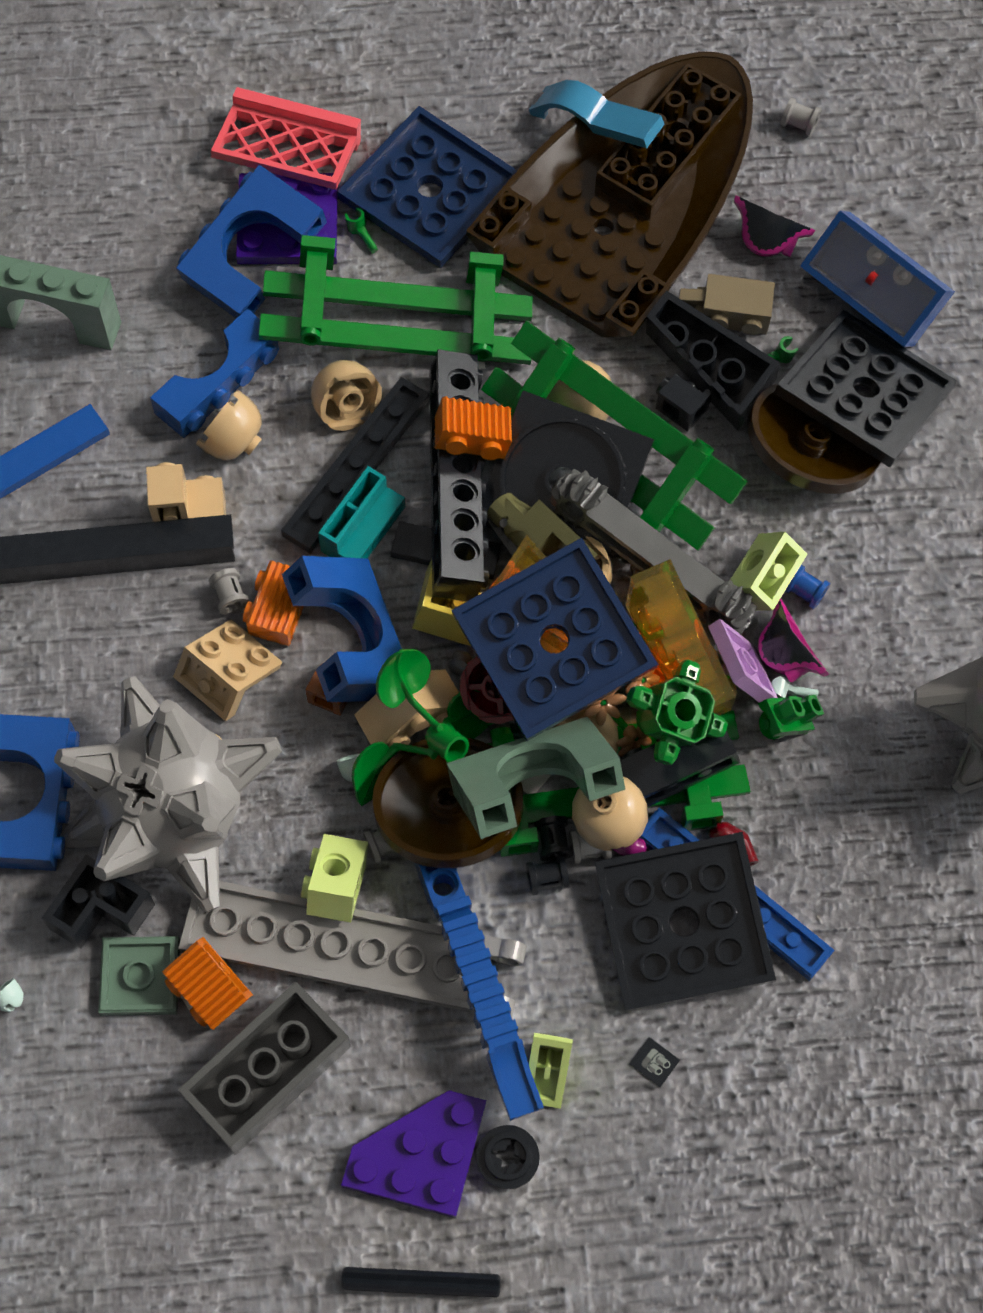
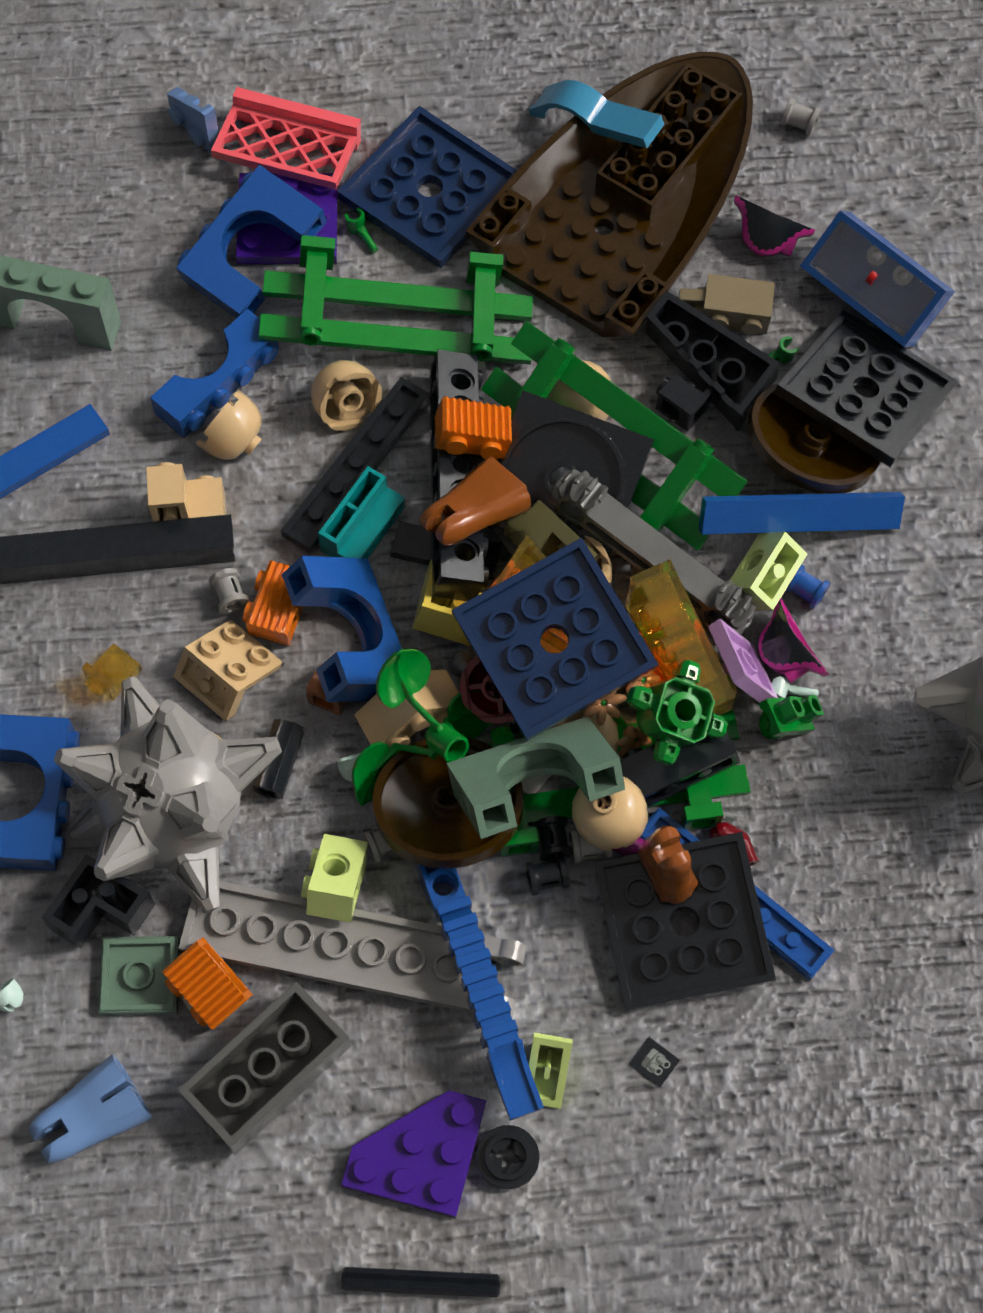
none -> medium blue piece [28,1054,152,1164]
none -> clear yellow bracket [81,643,142,701]
none -> medium blue wing [167,87,219,154]
none -> black axle [252,719,304,799]
none -> dark orange piece [419,456,531,546]
none -> dark orange piece [637,826,698,905]
none -> blue tile [698,492,905,534]

